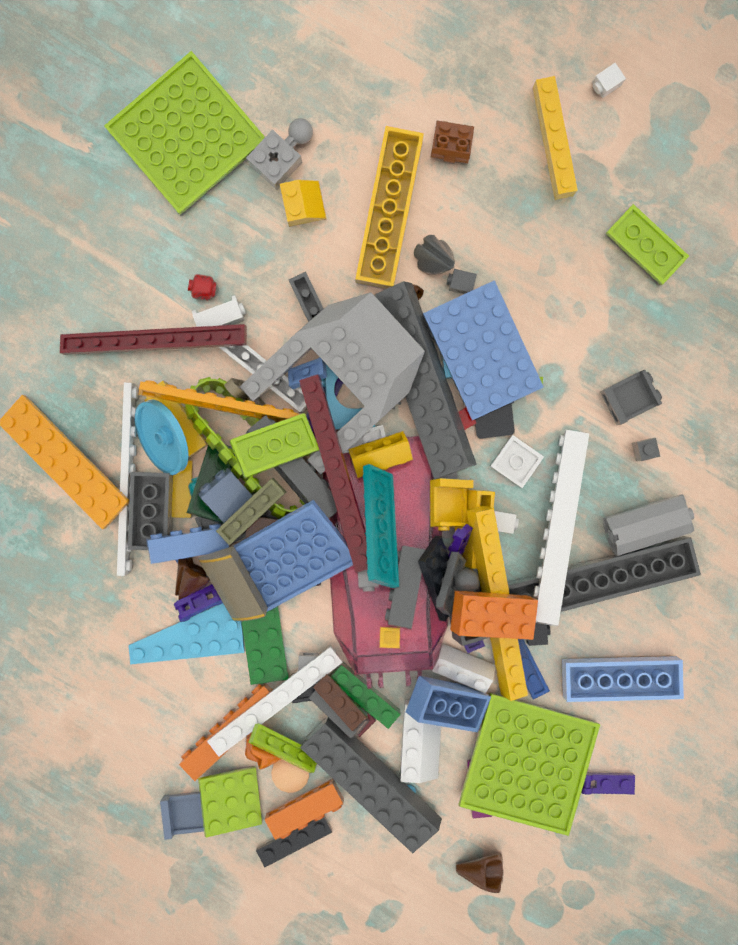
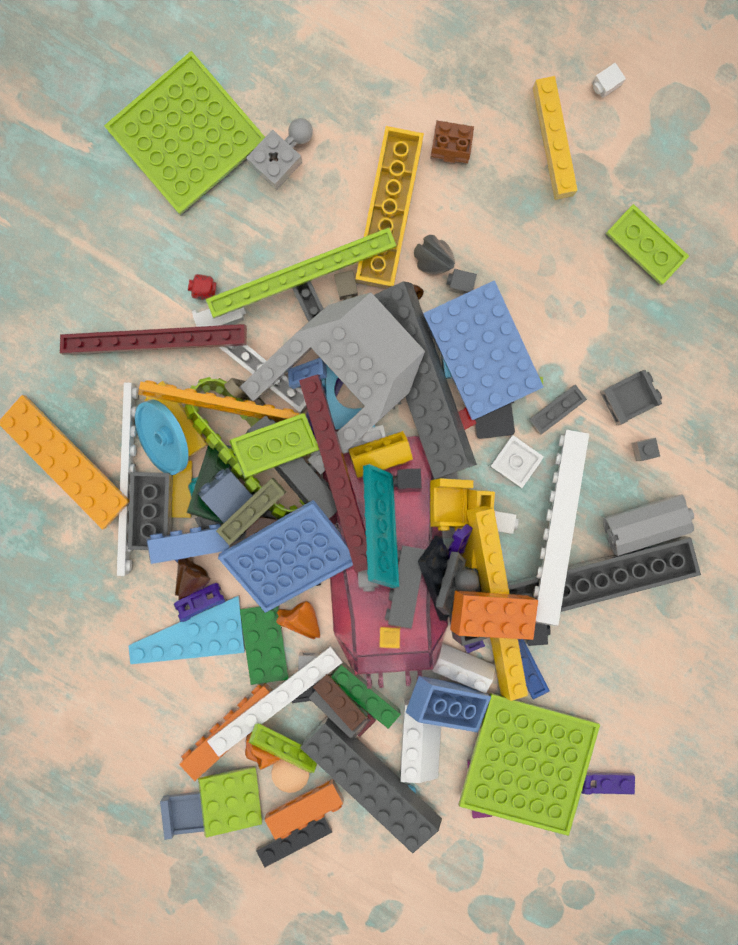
dark tan slope [198,546,268,621] -> none
yellow slope [280,180,326,227] -> none
reddish brown hat [456,854,504,893] -> none
light blue brick [562,656,684,702] -> none
none -> lime plate [206,228,396,319]
none -> orange hat [276,601,320,639]
none -> dark tan brick [334,270,358,300]
none -> black brick [393,468,422,493]
none -> dark grey plate [529,384,587,435]

